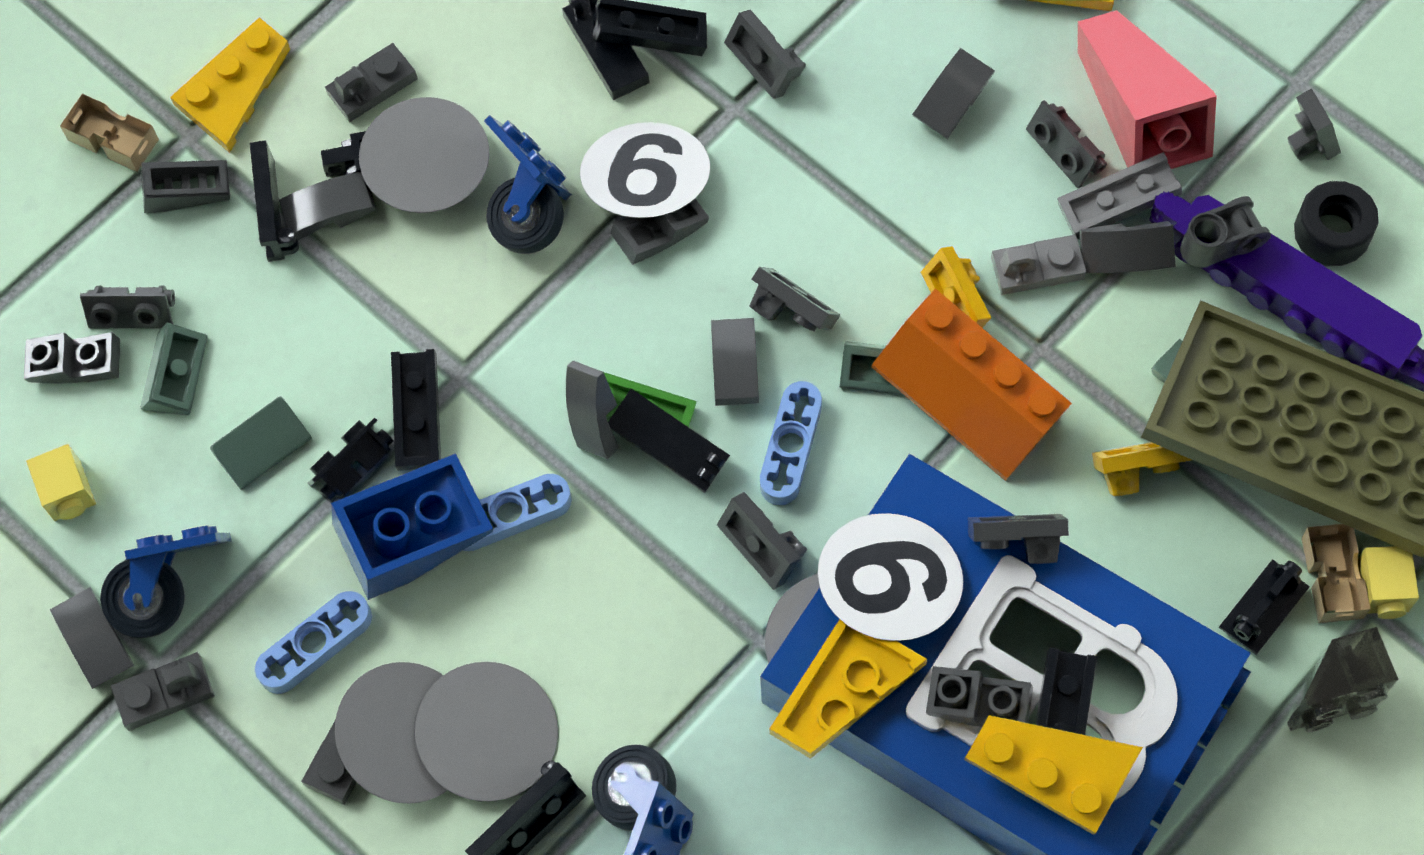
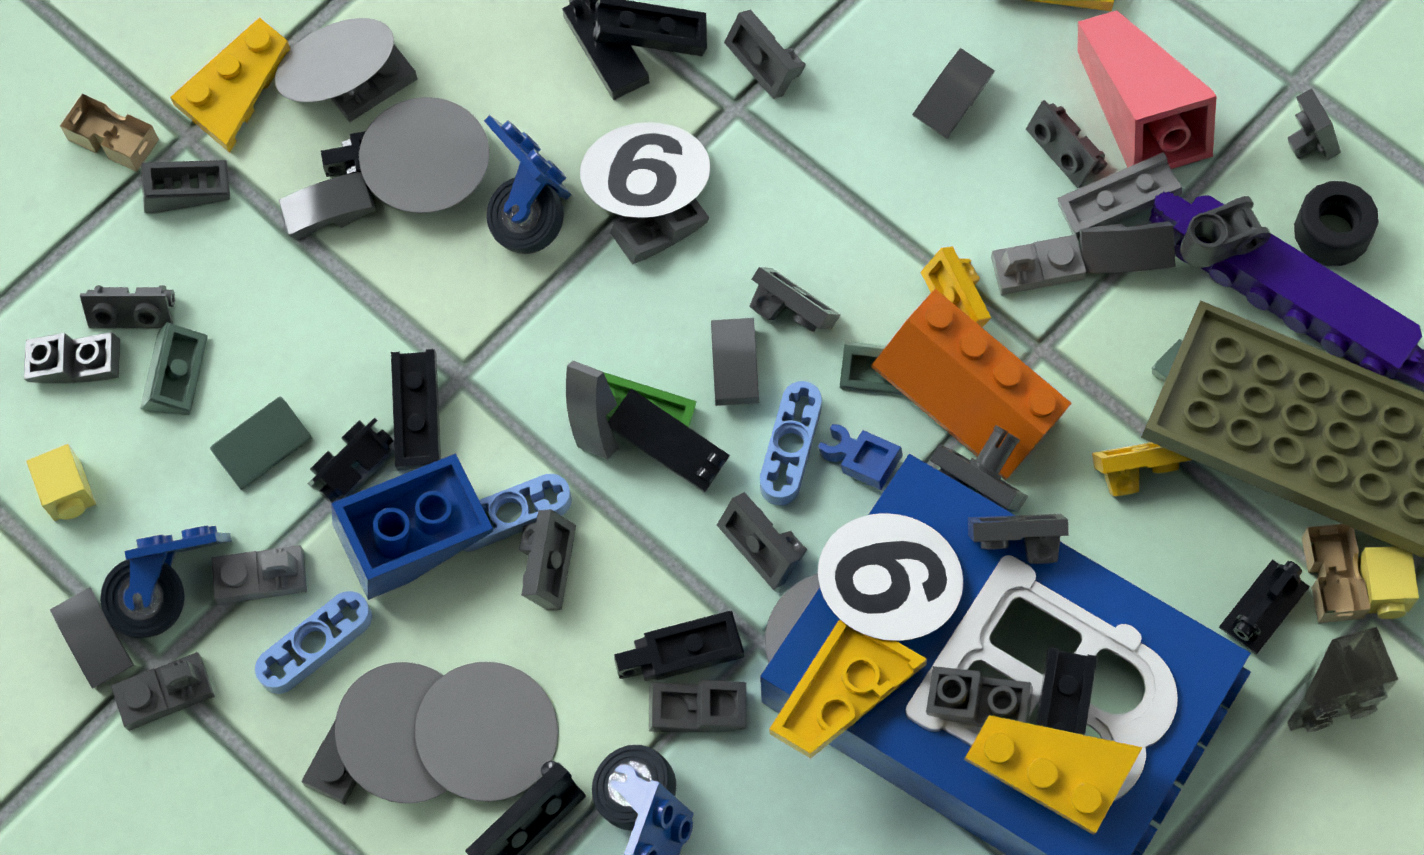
black hinge [249,140,299,262] -> none
none -> light grey hinge [211,545,307,605]
none -> light grey sticker [275,18,394,102]
none -> dark grey hinge [519,509,576,610]
none -> black hinge [614,611,744,681]
none -> dark grey slope [649,680,747,733]
none -> blue plate [818,424,903,490]
none -> dark grey plate [930,425,1028,511]

